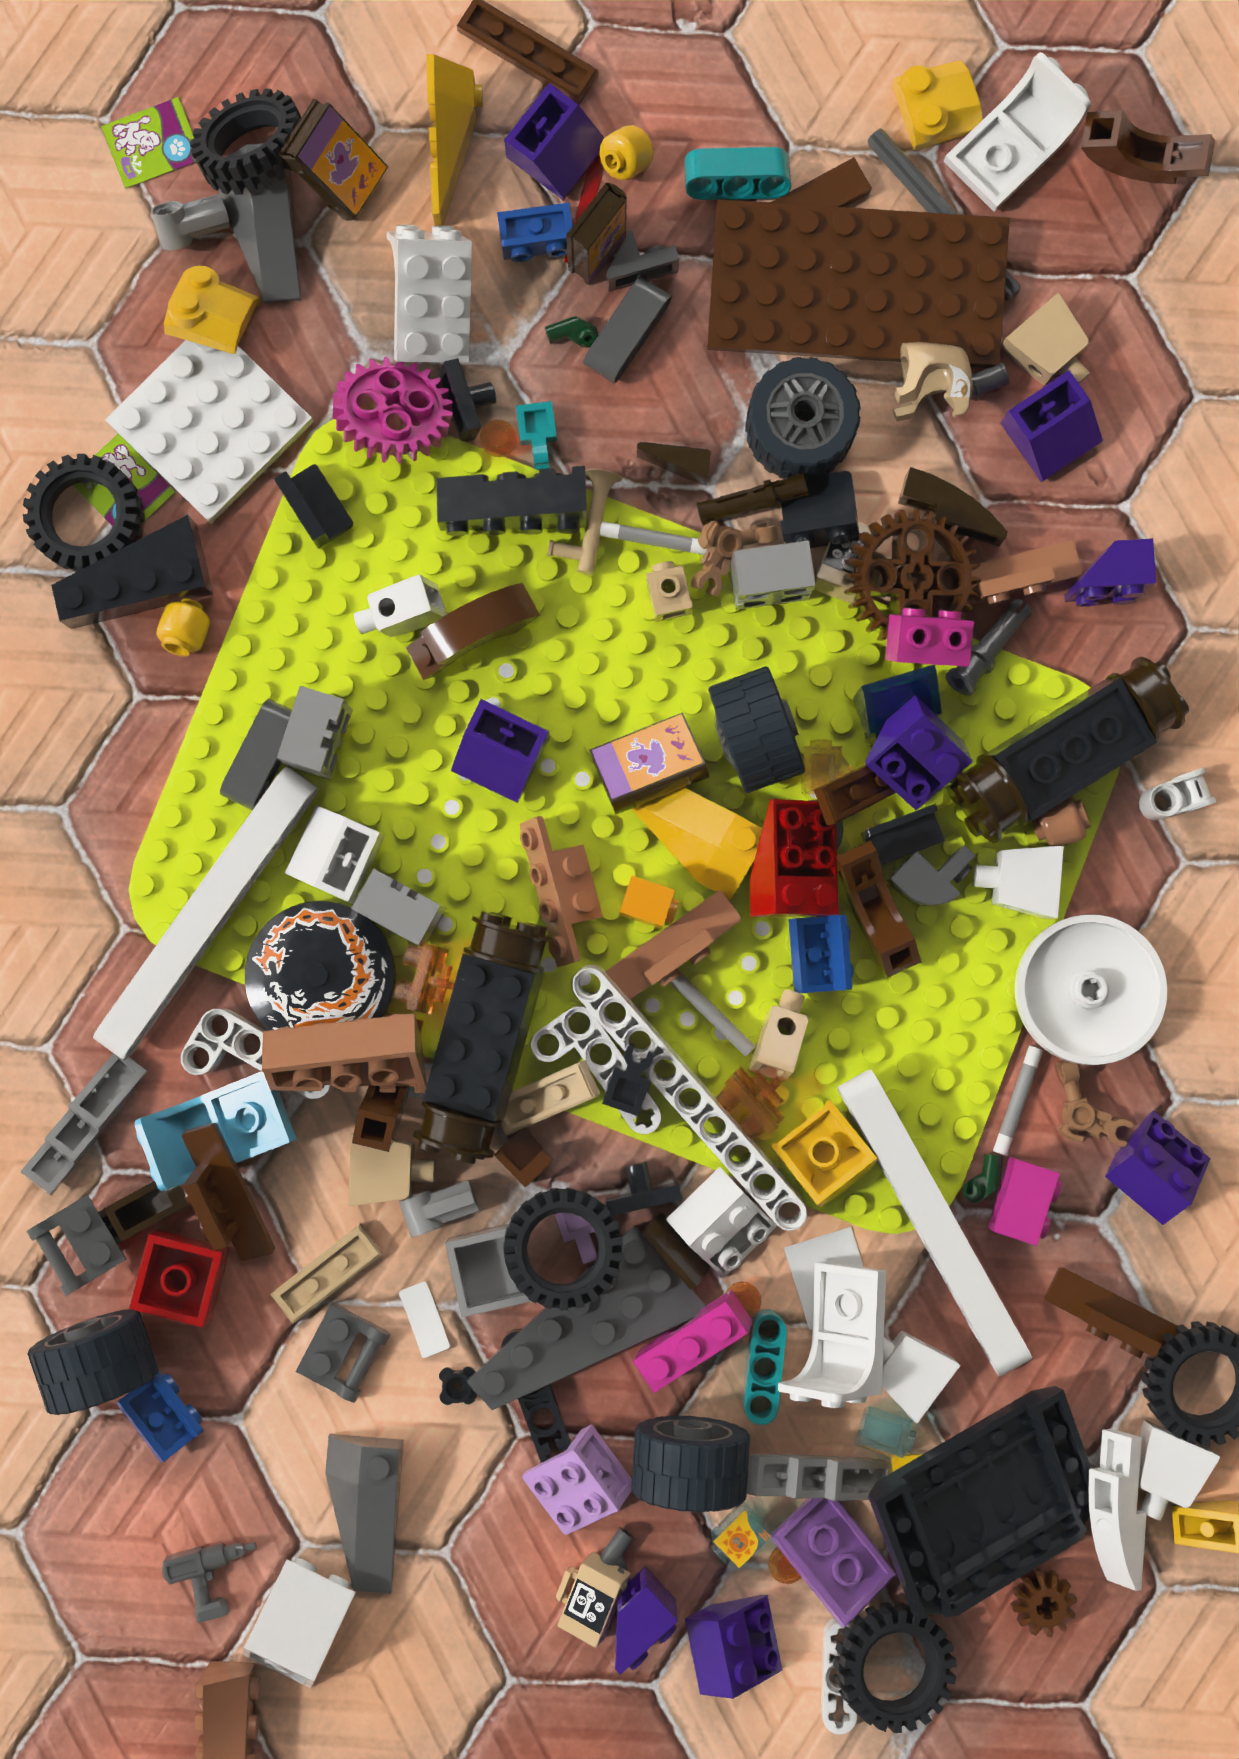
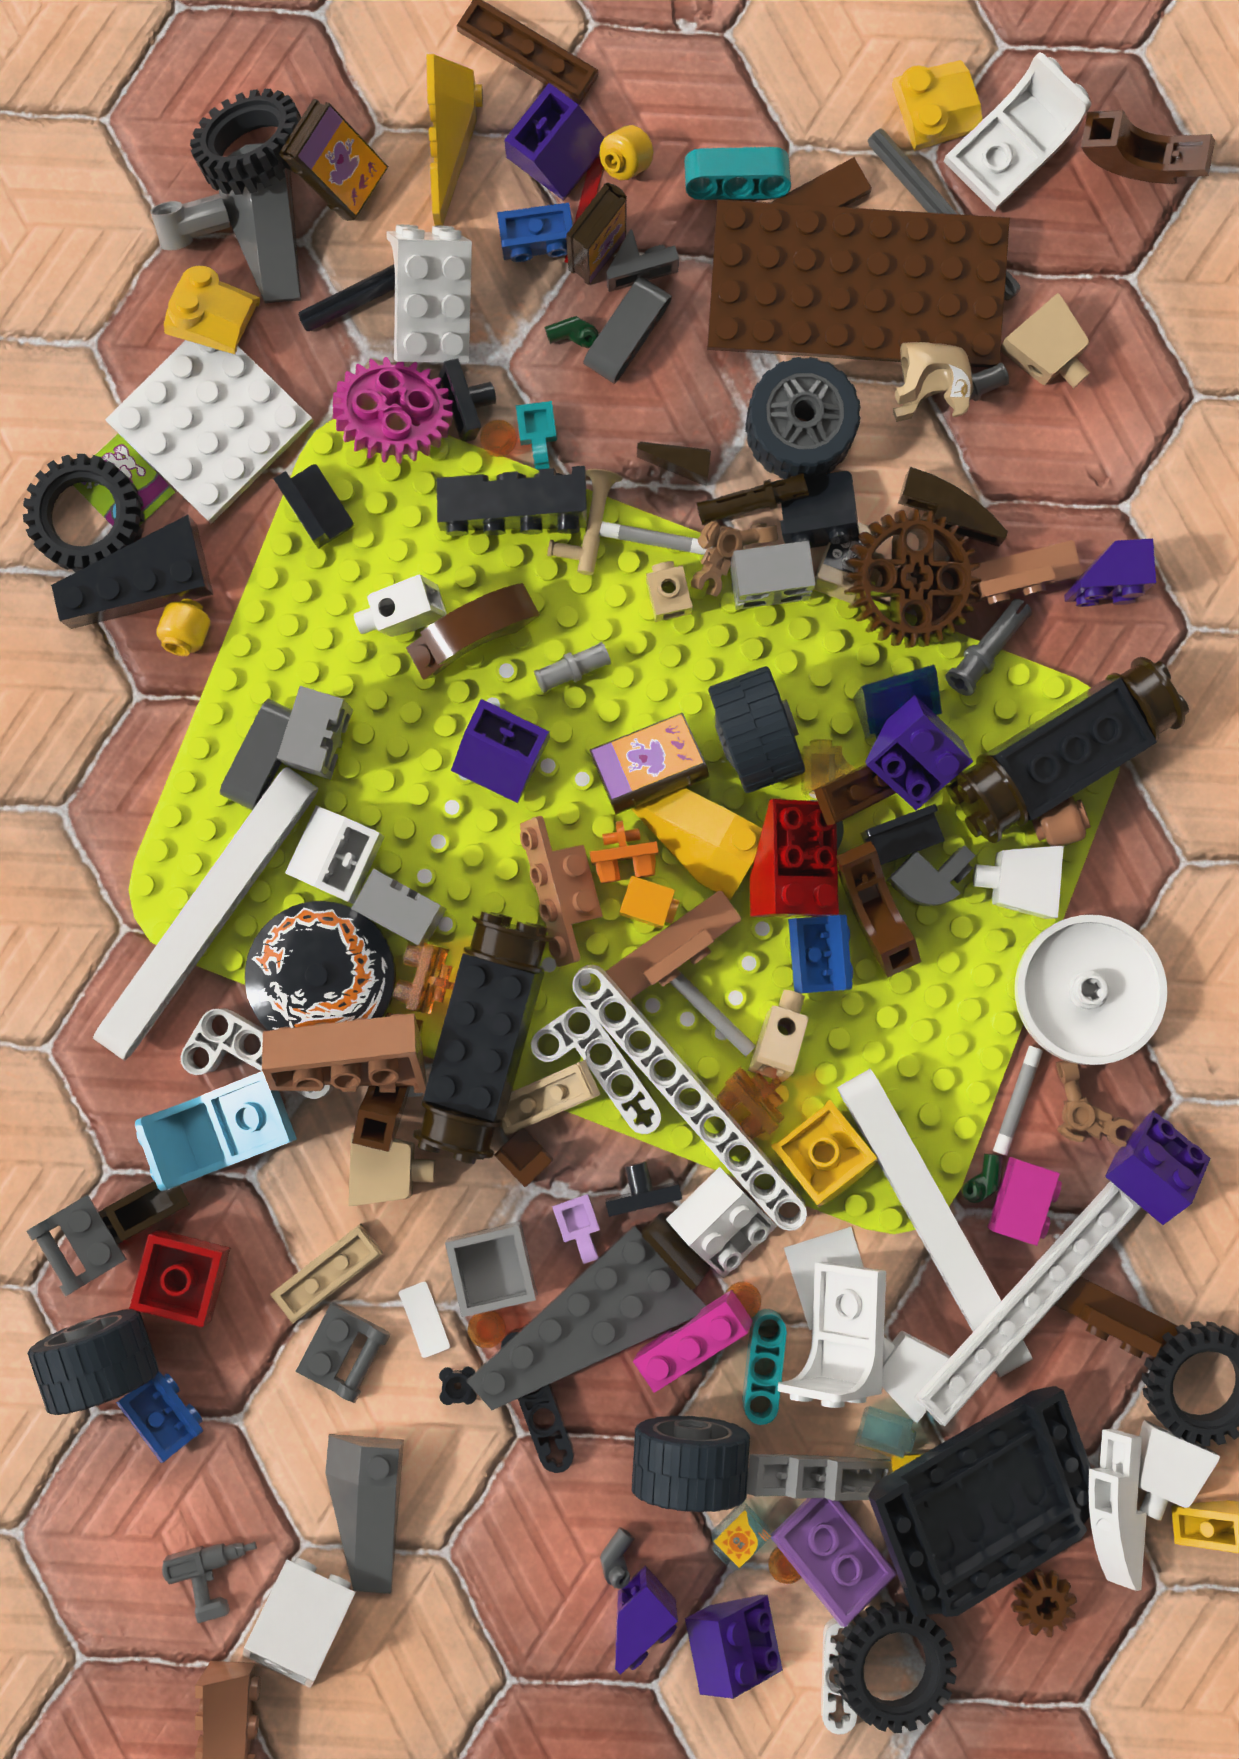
light grey slope [20,1053,147,1196] -> none
sticker [101,97,196,189] -> none
reddish brown bracket [182,1123,275,1261] -> none
light grey piece [399,1180,479,1237] -> none
black tyre [503,1188,623,1311] -> none
lavender bracket [522,1424,632,1535] -> none
tan piece [556,1552,631,1648] -> none
black plate [602,1043,654,1116] -> none
dark pink brick [885,608,974,667] -> none
dark purple slope [1000,370,1103,483] -> none
white piece [1139,767,1217,821] -> none
none -> black axle [298,264,395,331]
none -> clear orange plate [468,1310,505,1348]
none -> light grey pin [534,642,611,693]
none -> orange hips [590,820,658,884]
none -> white tile [915,1181,1142,1426]

